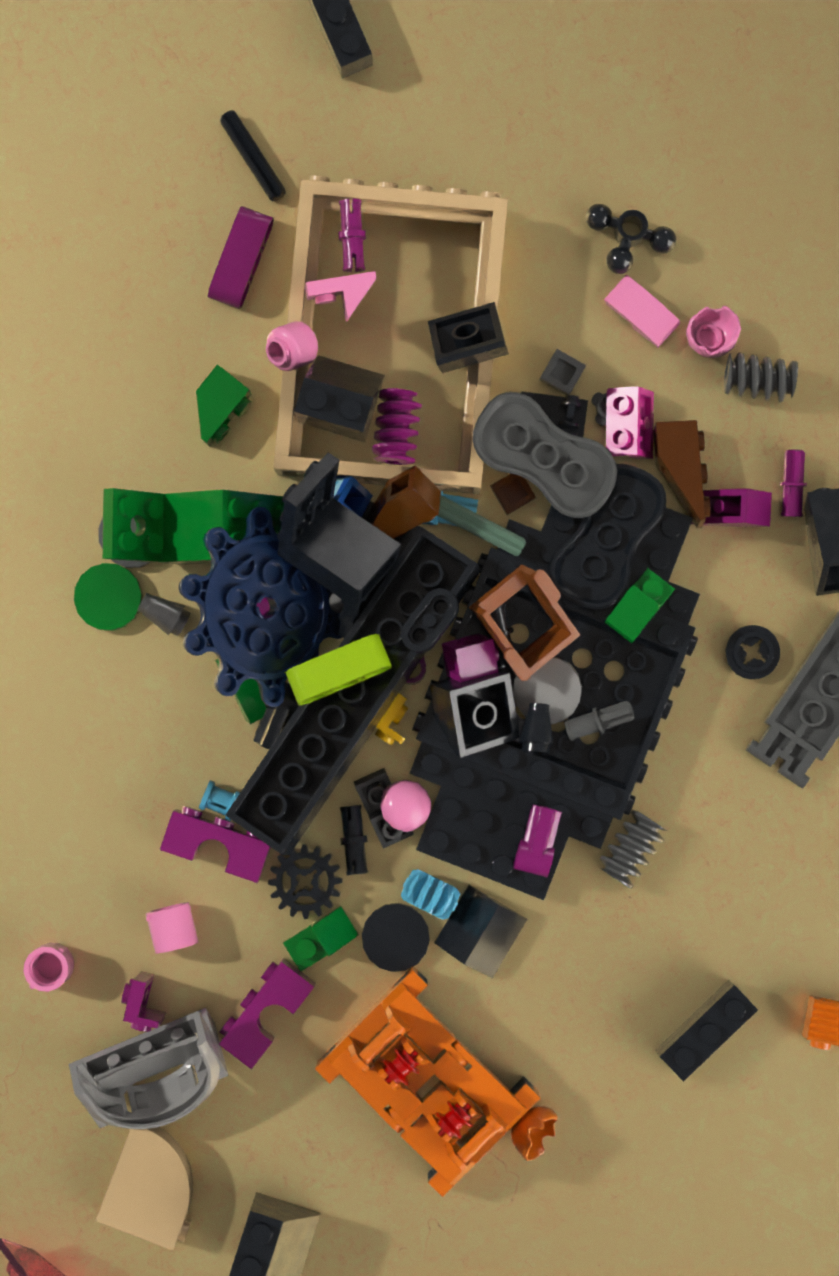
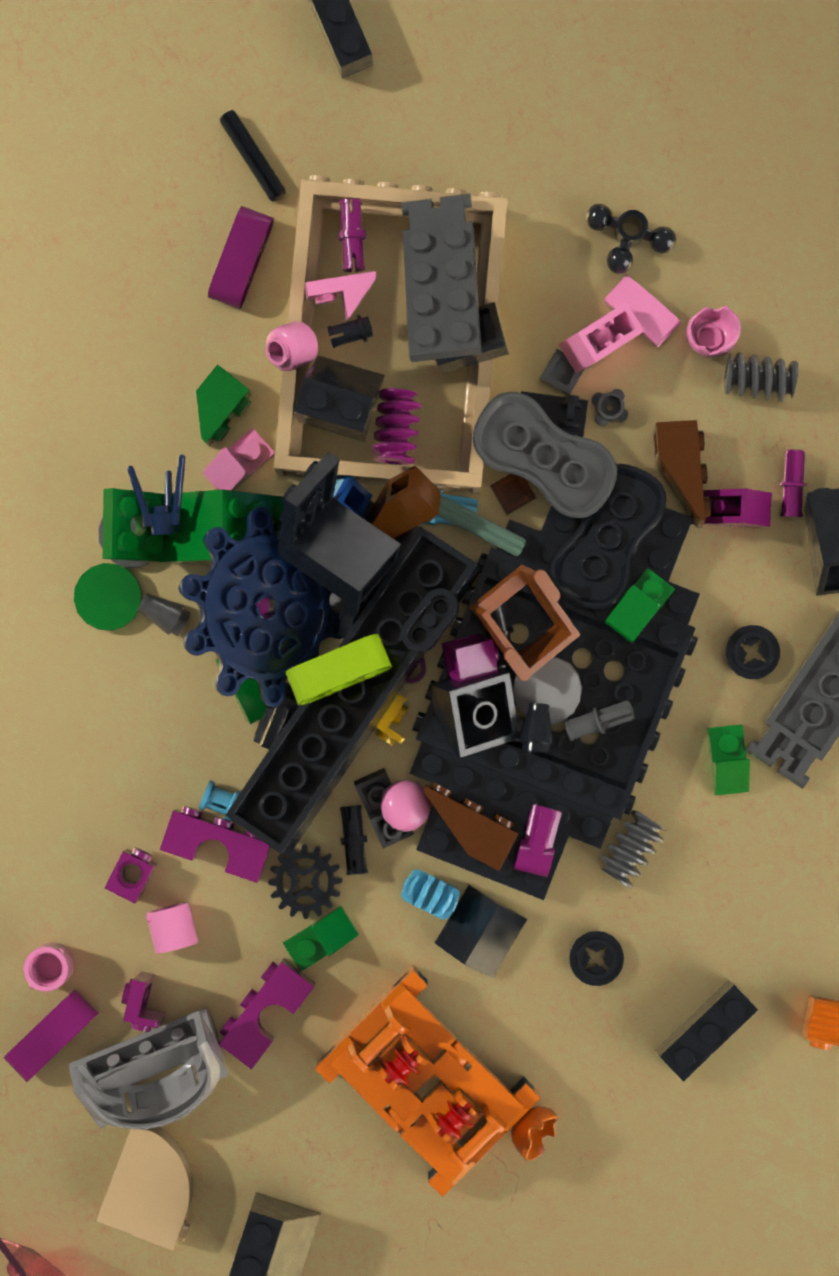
black tile [362,903,430,972] -> none
bracket [606,386,654,460] -> none
none -> magenta beam [3,989,99,1082]
none -> magenta brick [105,847,157,904]
none -> dark blue plant [127,454,186,535]
none -> bright pink slope [202,428,275,491]
none -> black pin [327,315,374,348]
none -> dark grey hinge [401,193,482,362]
none -> reddish brown slope [423,782,518,871]
none -> bright pink brick [558,302,644,373]
none -> black gear [569,931,624,986]
none -> green slope [707,724,750,796]

